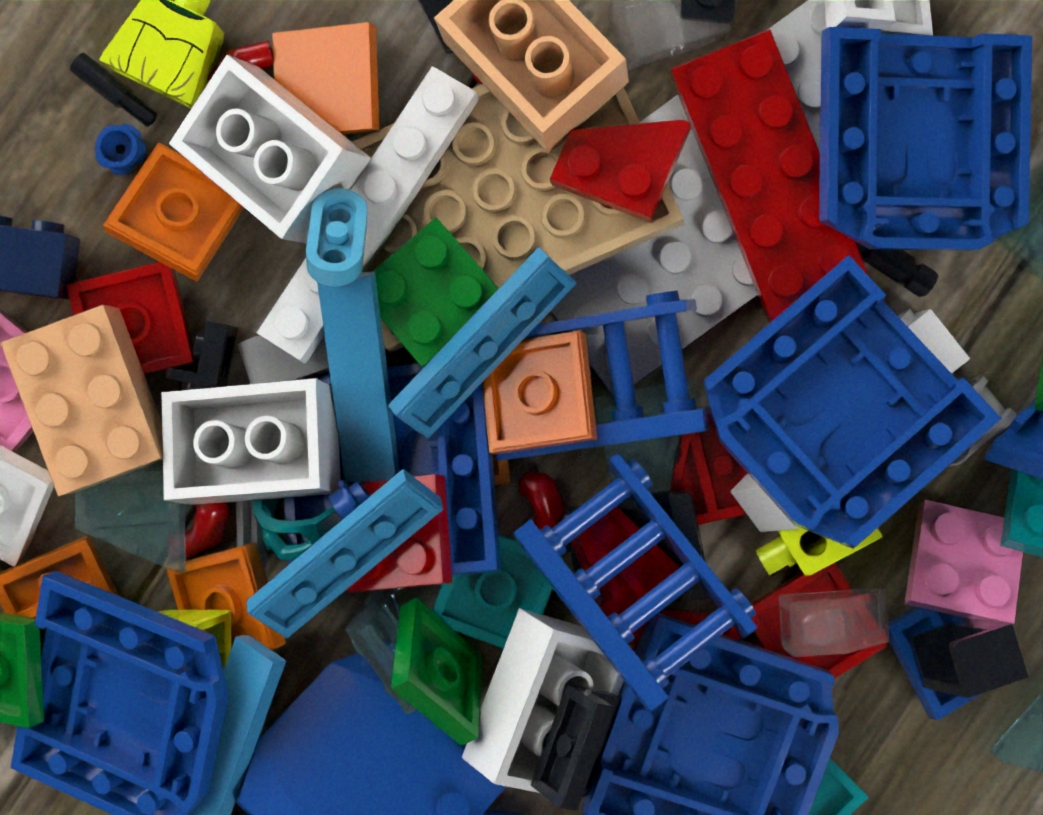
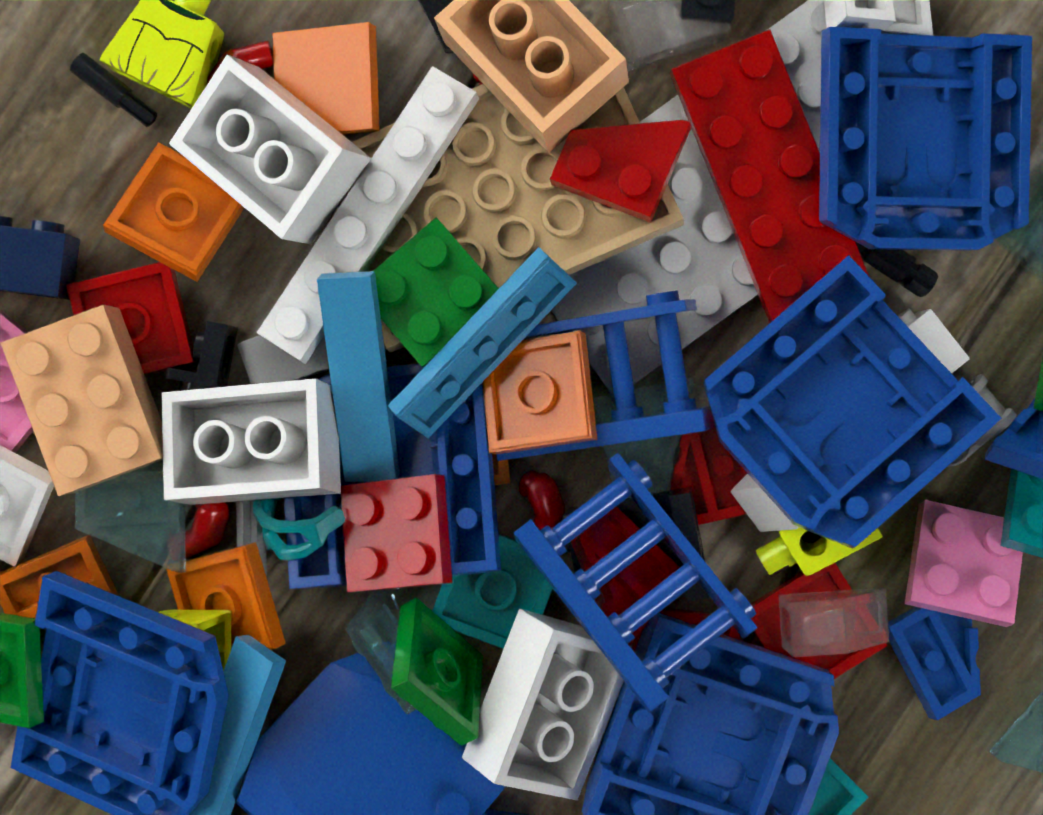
blue plate [95,124,147,175] -> none
dark azure tile [247,469,443,638] -> none
medium azure plate [306,189,367,287] -> none
blue plate [328,480,371,519] -> none
black panel [530,684,621,811] -> none
black panel [909,618,1029,698] -> none

